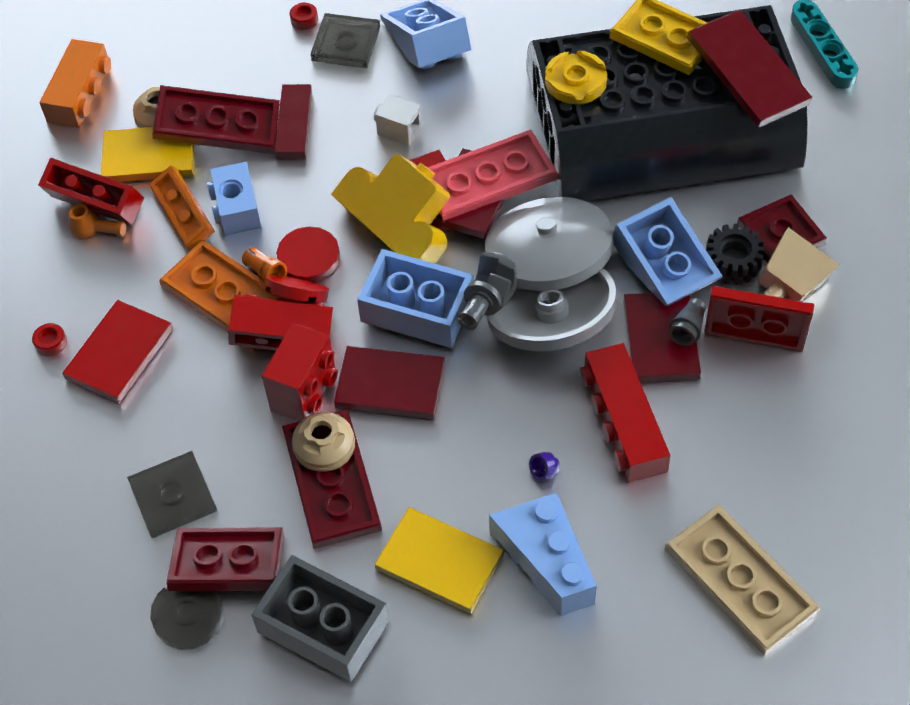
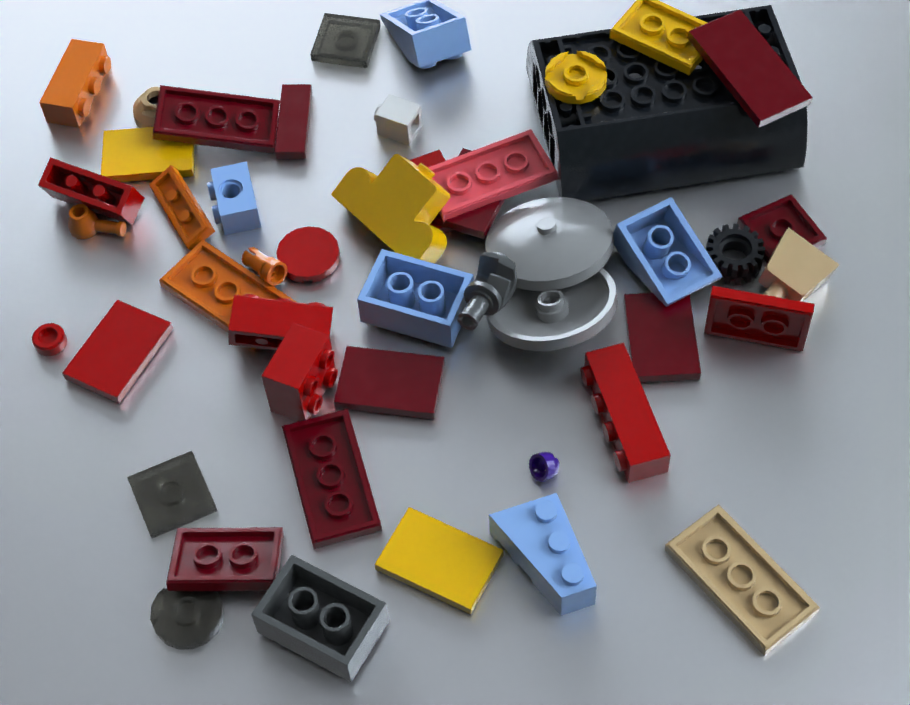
red tile [264,275,329,303] -> none
red tile [289,2,319,30] -> none
tan piece [292,412,355,472] -> none
dark grey cone [669,298,707,346] -> none
teal beam [790,0,859,89] -> none

